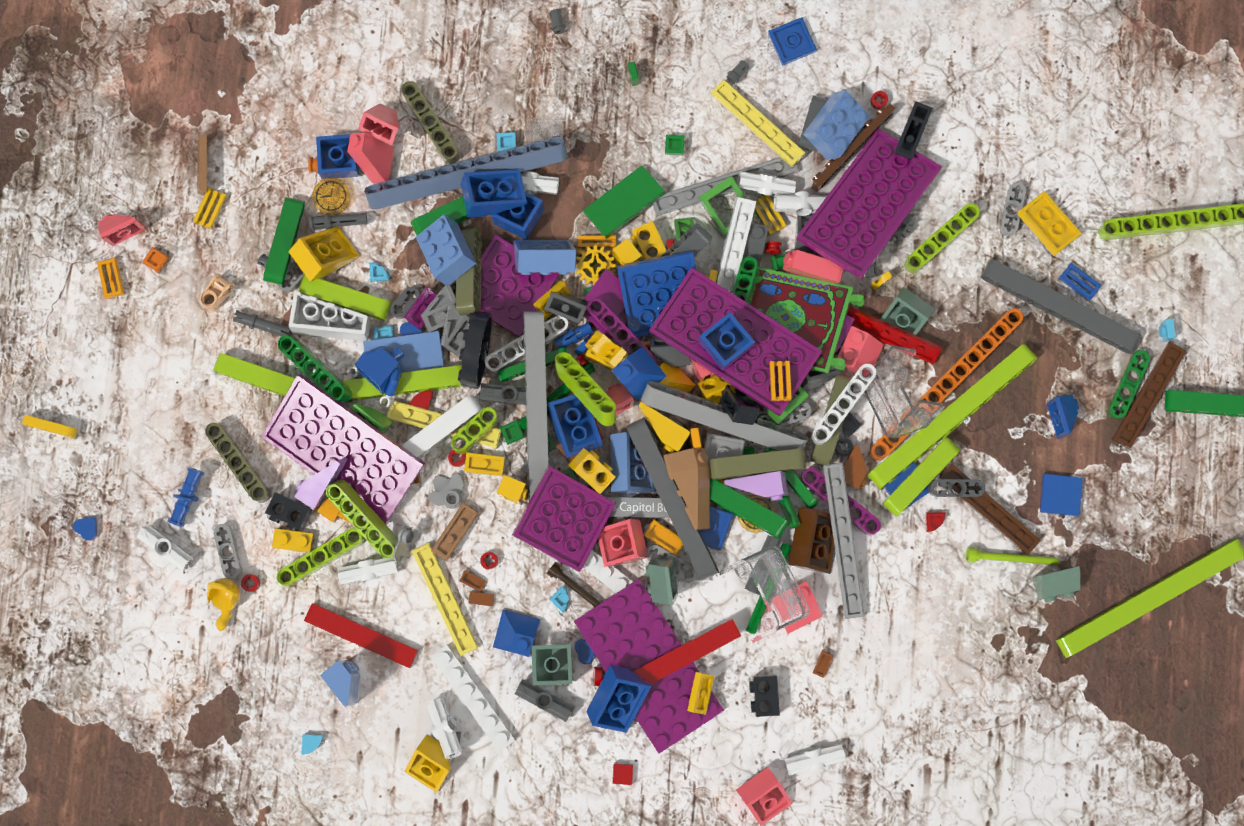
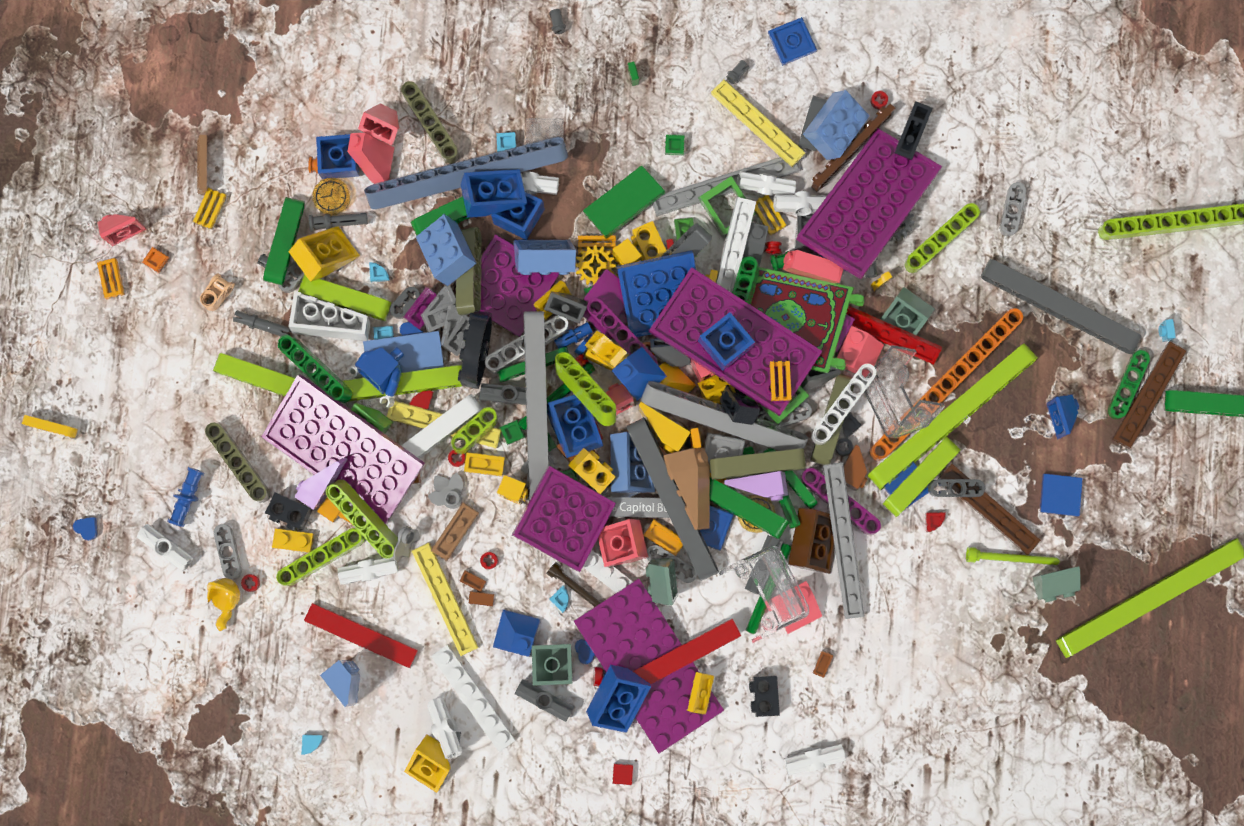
coral slope [736,767,793,826] -> none
yellow plate [1017,191,1082,256] -> none
blue tile [1058,263,1101,301] -> none

